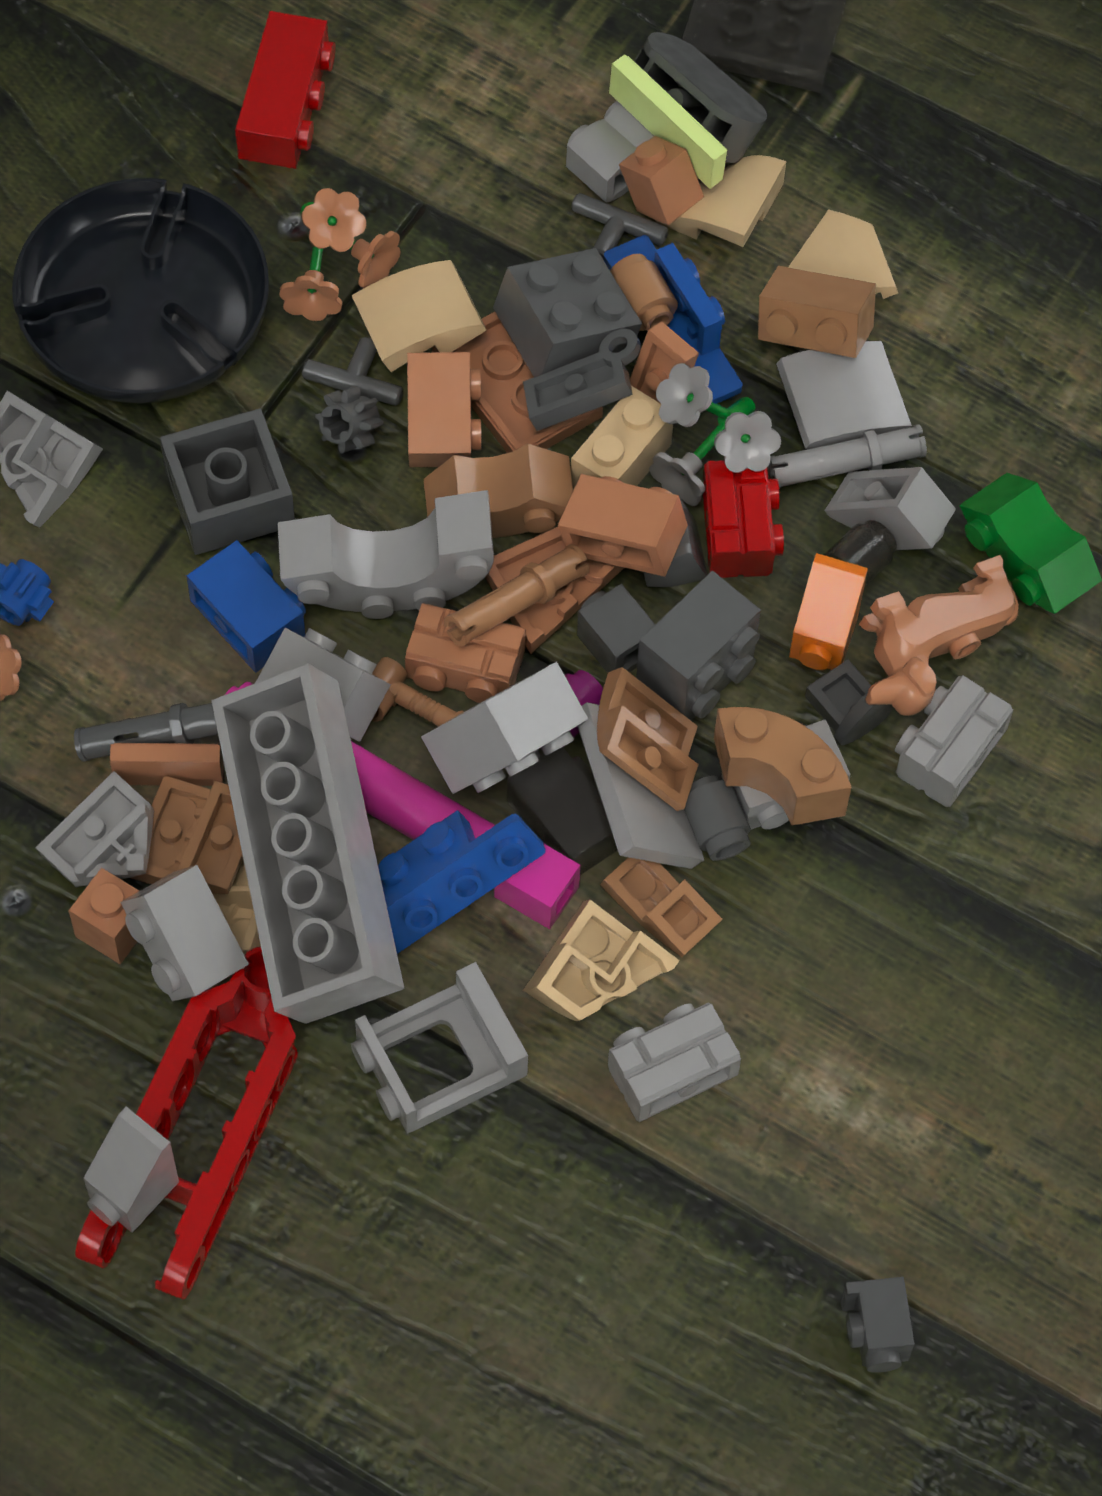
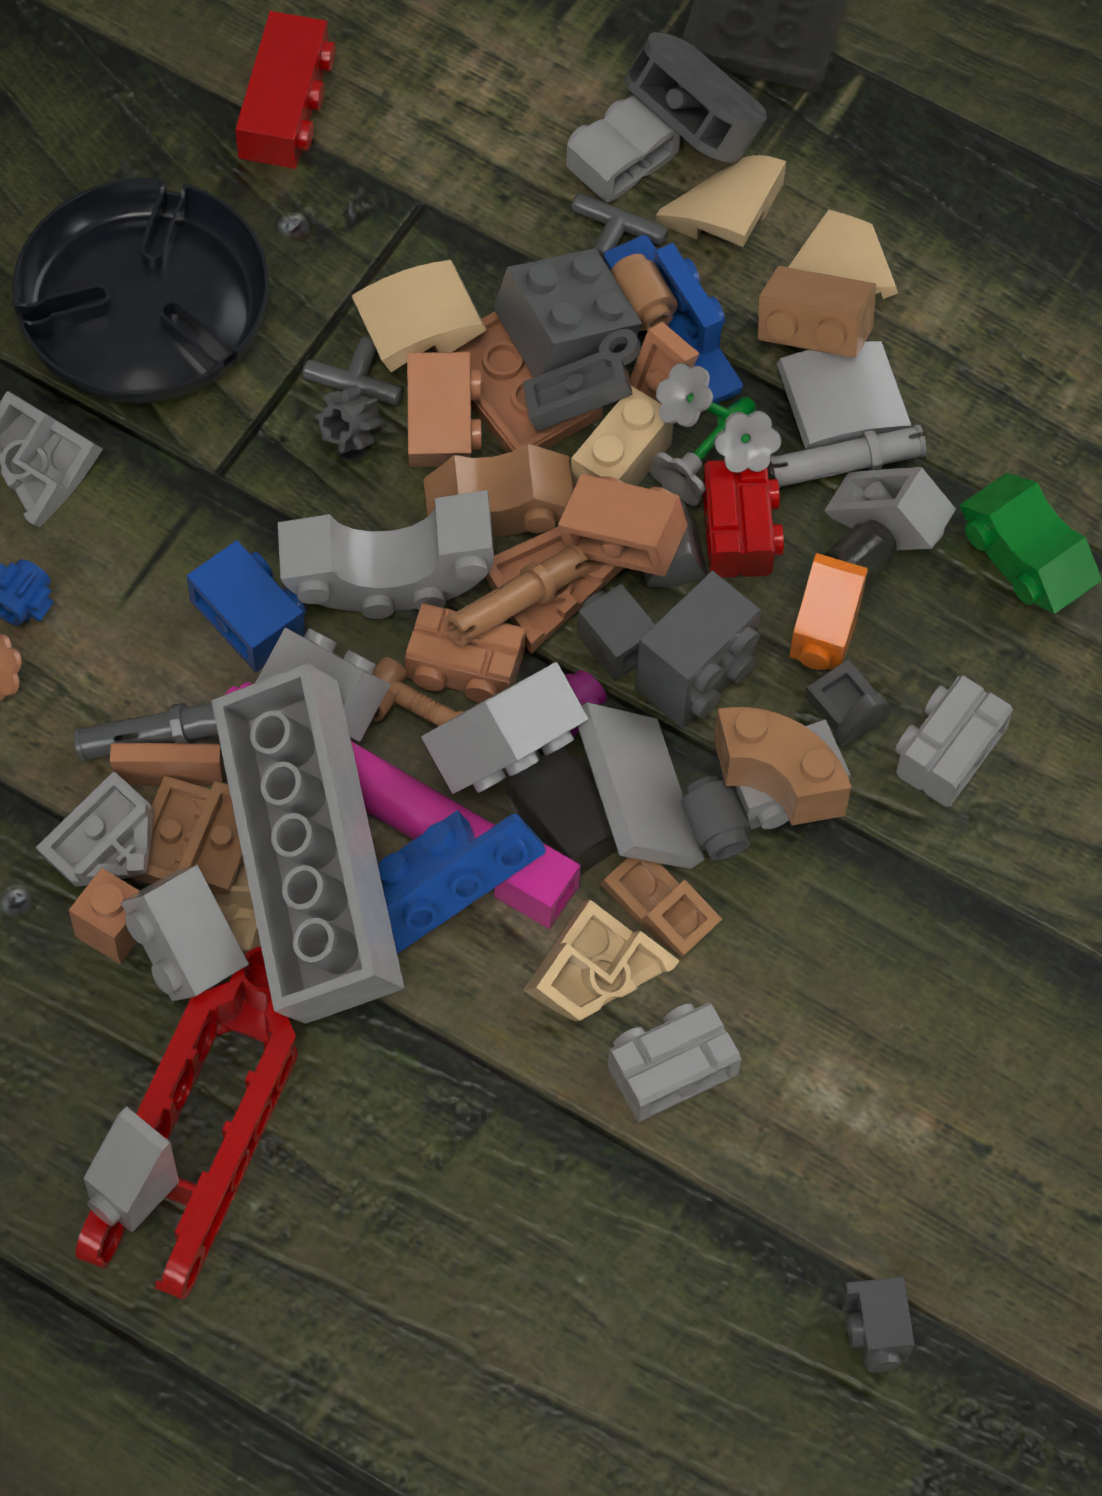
dark grey brick [160,408,295,555] -> none
nougat plant [279,188,401,321] -> none
light grey window [351,962,528,1134] -> none
medium nougat slope [597,667,699,811] -> none
yellowish green tile [609,54,727,189] -> none
nougat brick [619,136,704,225] -> none
nougat animal [859,555,1019,716] -> none

